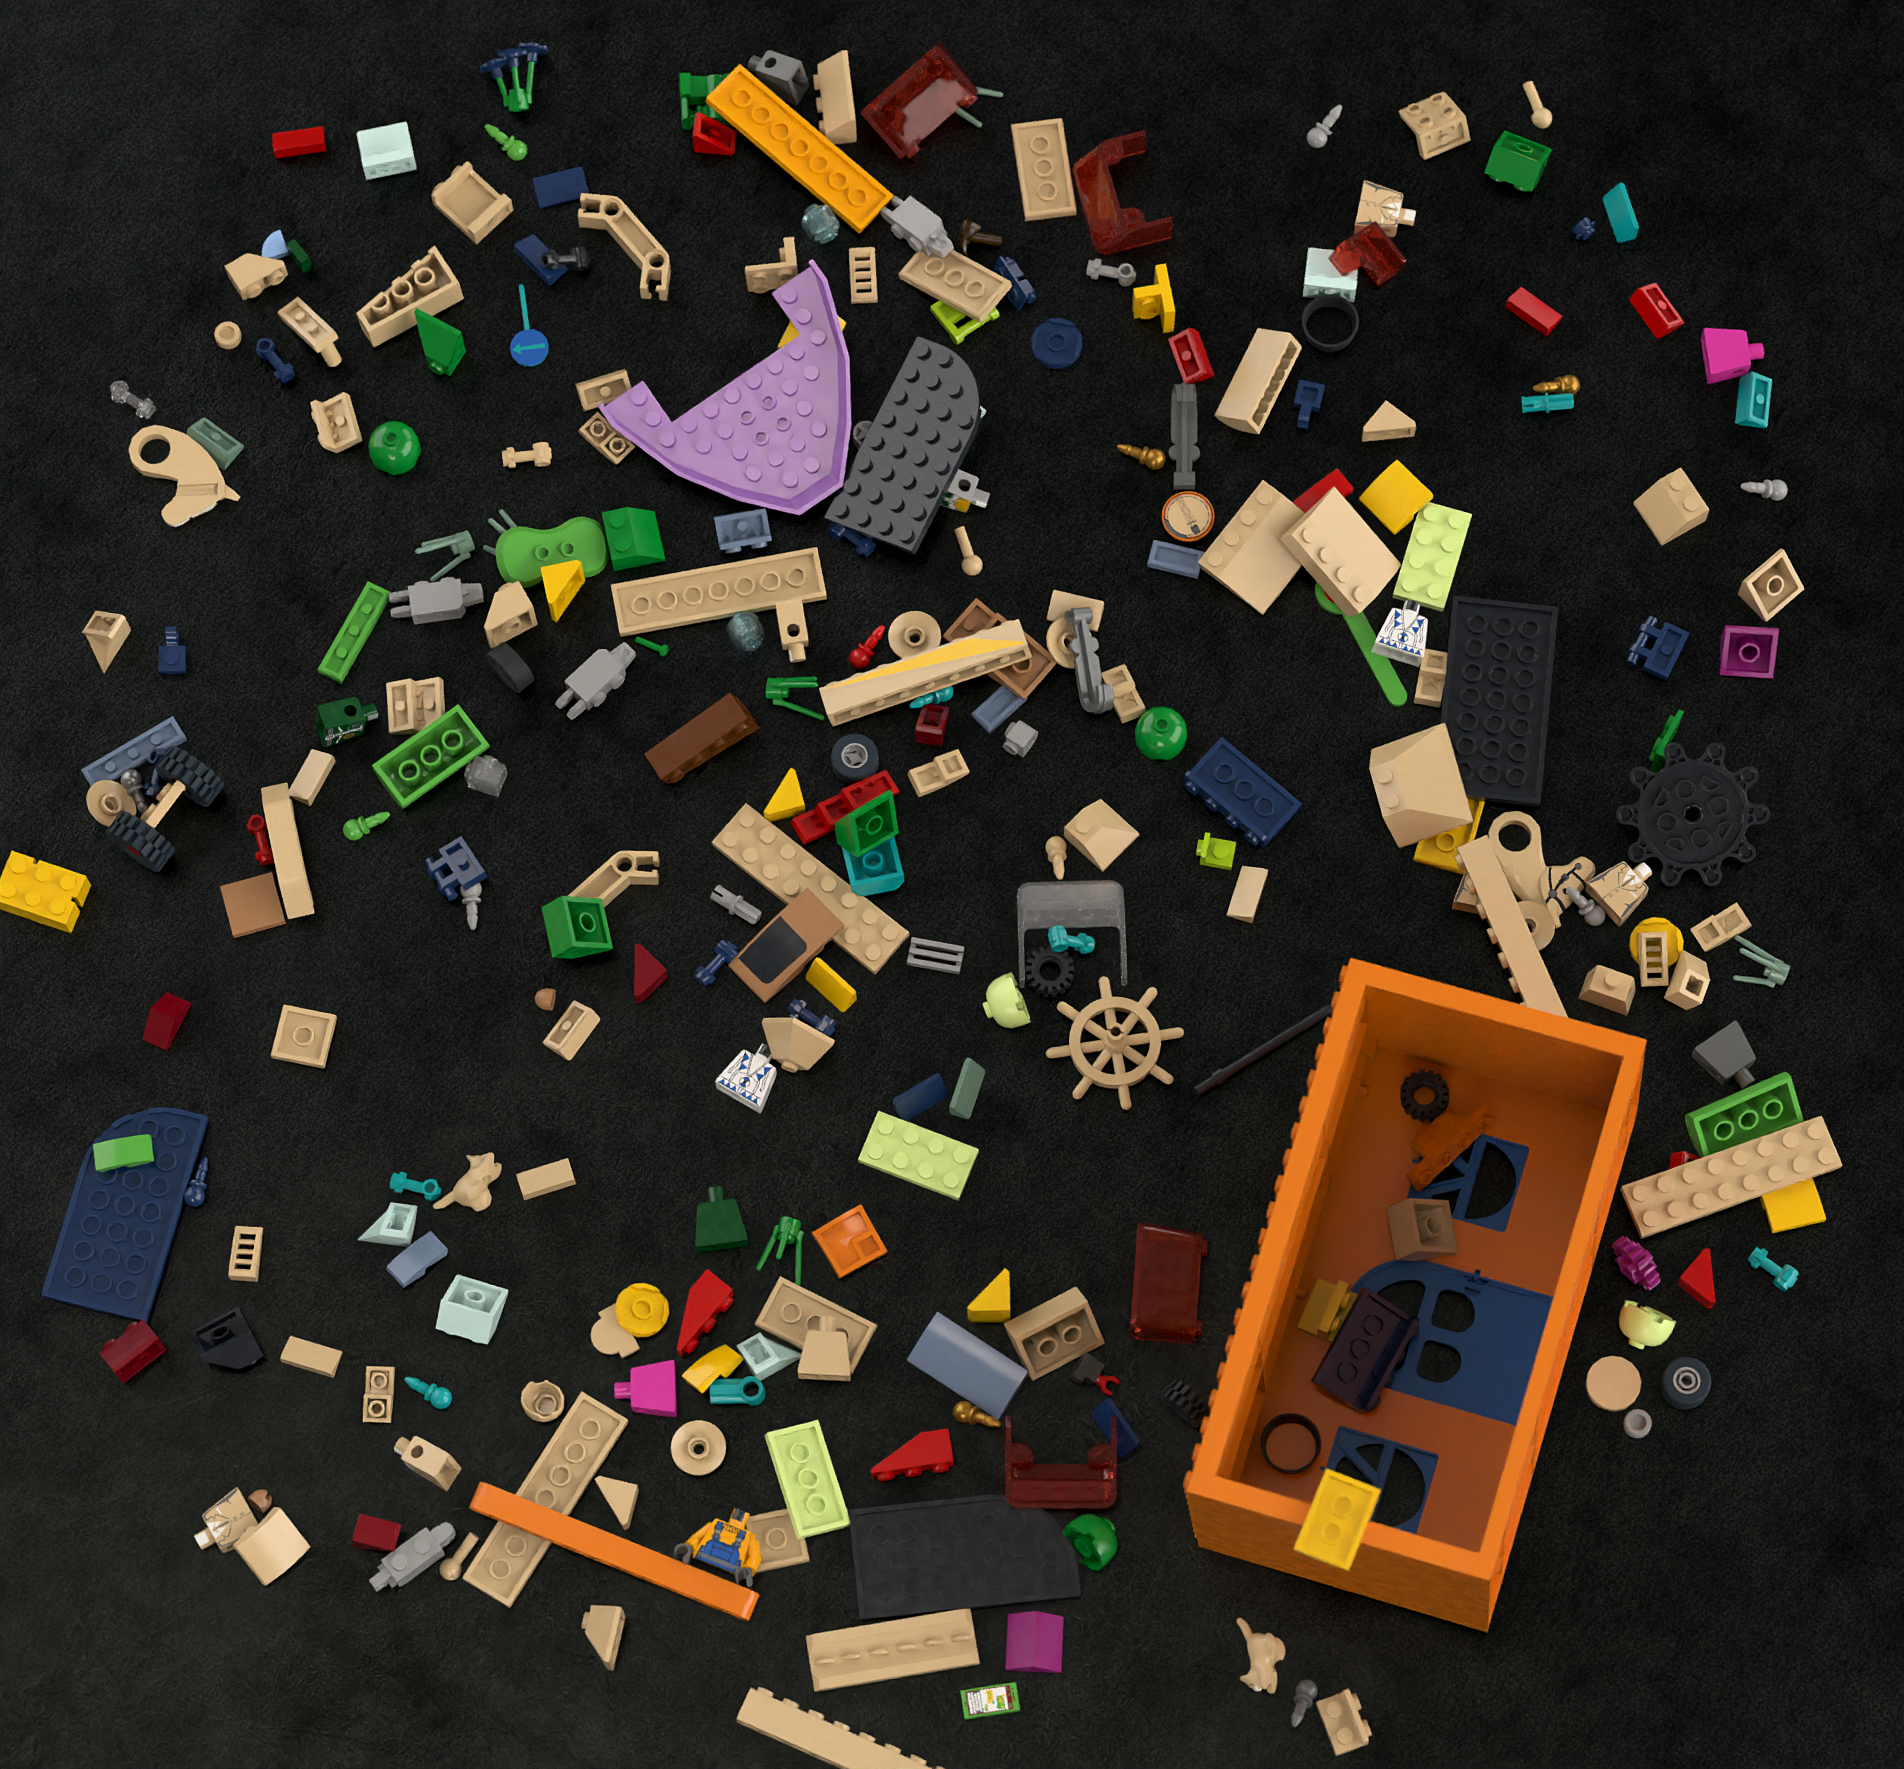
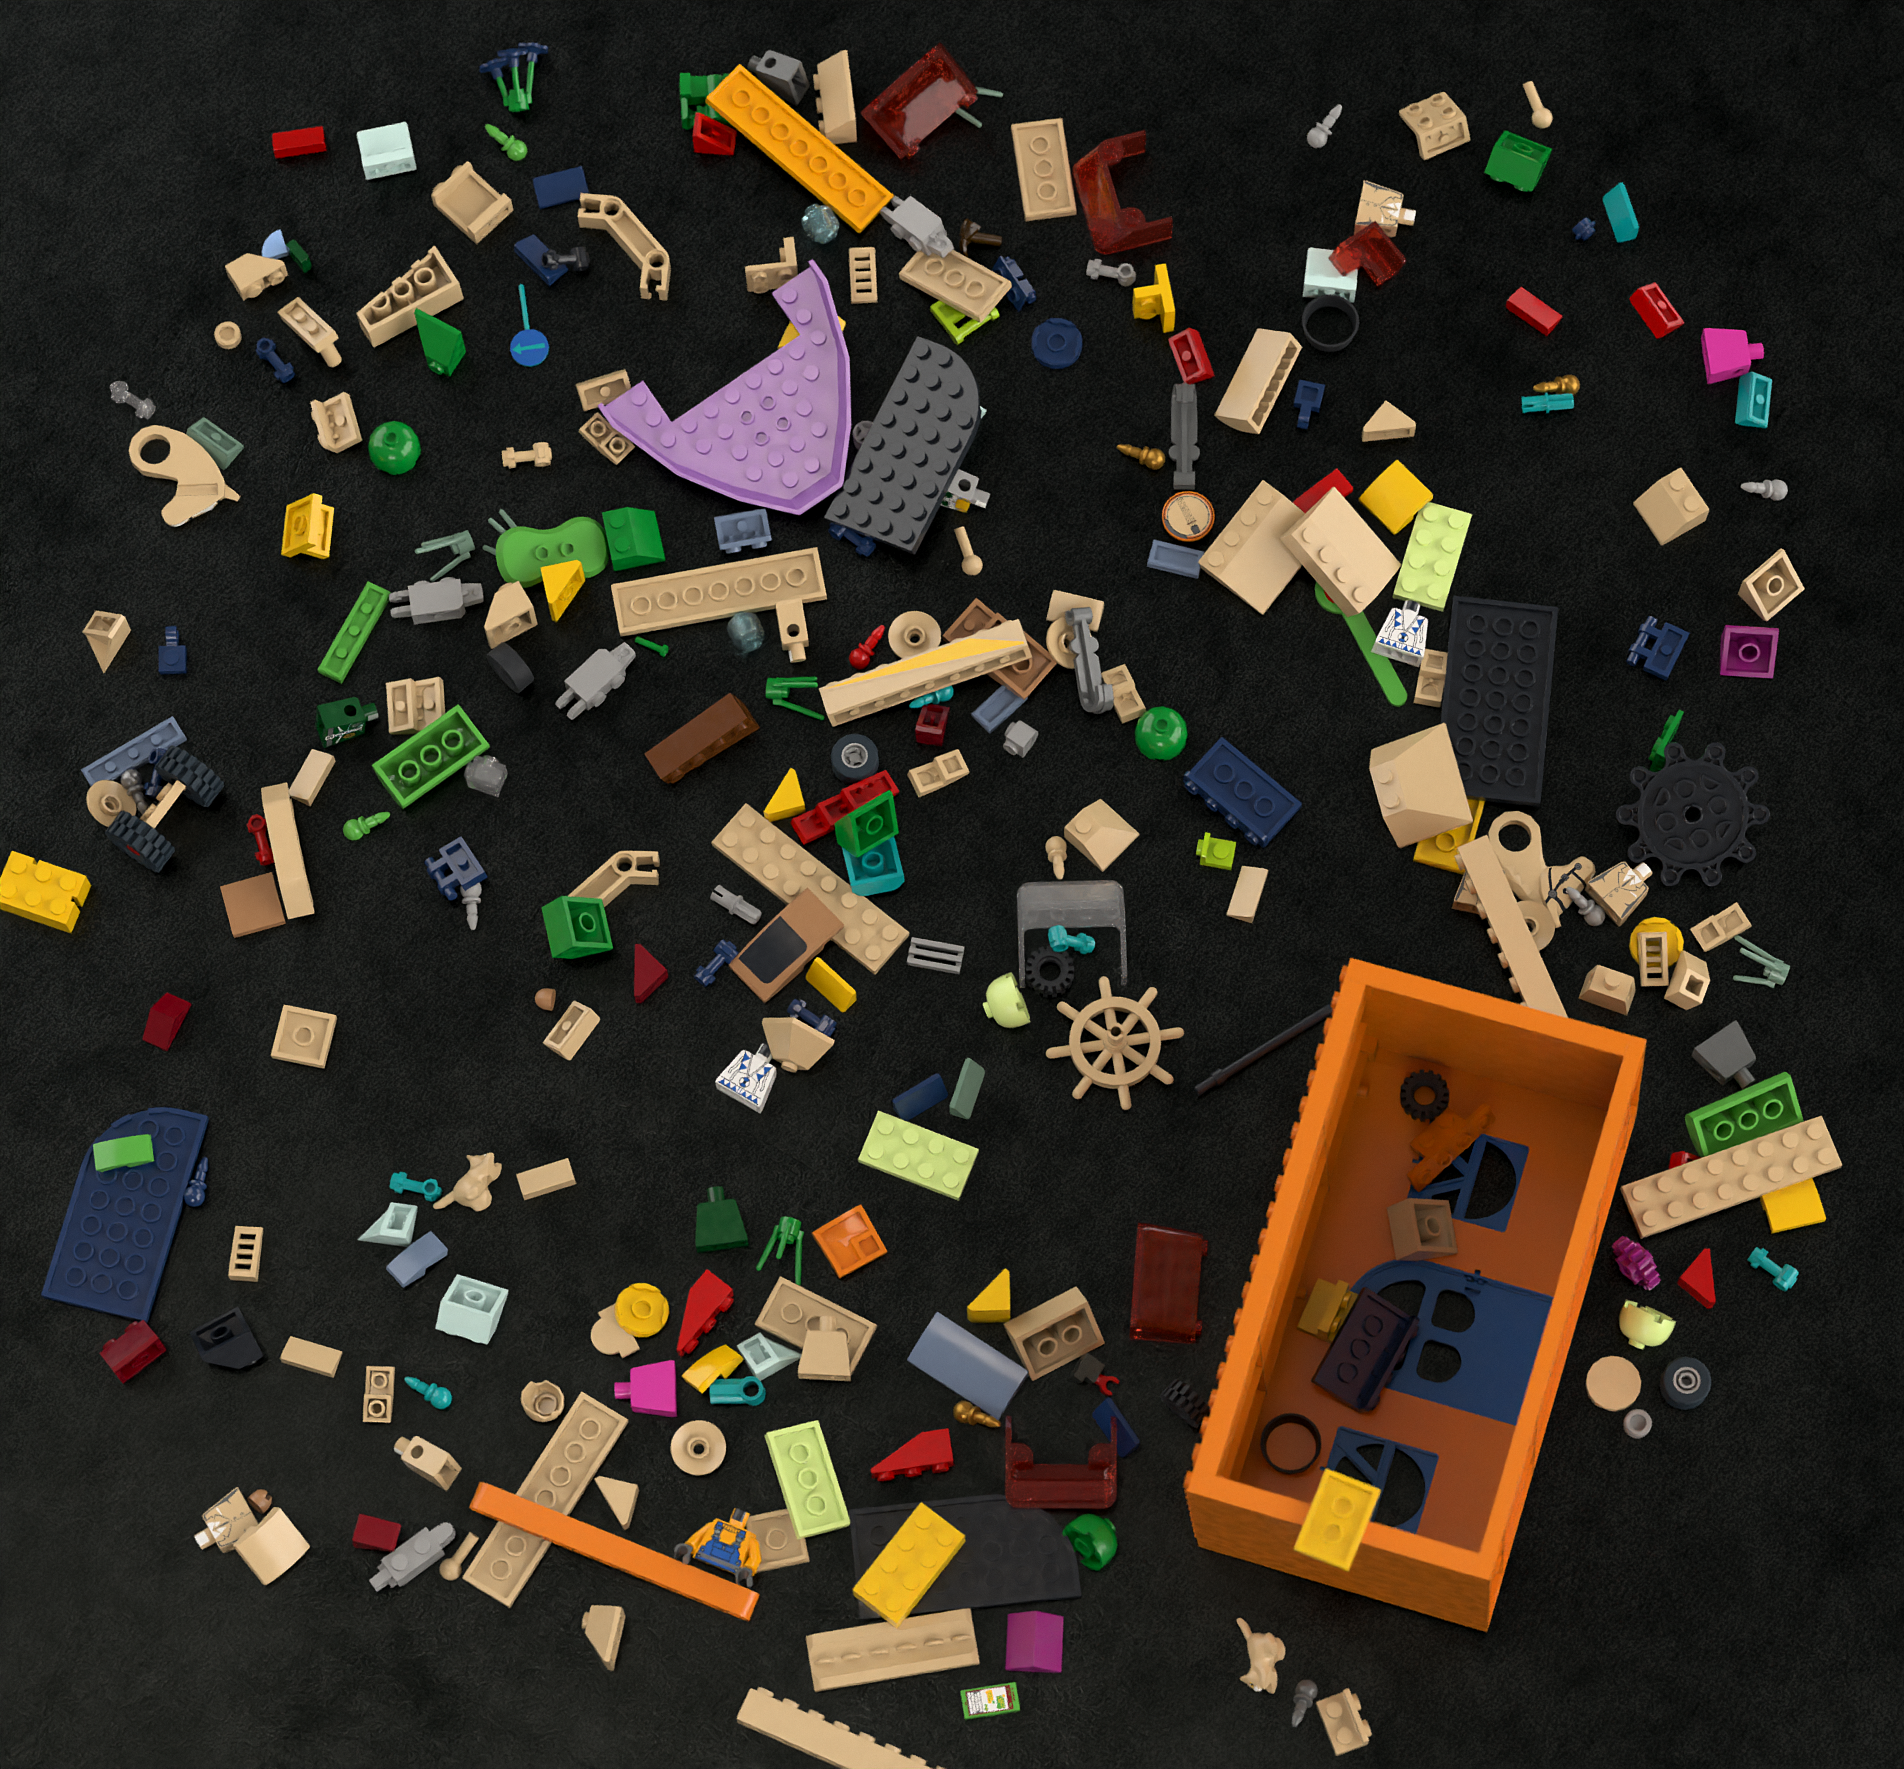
none -> yellow bracket [281,493,334,559]
none -> yellow brick [852,1502,965,1629]

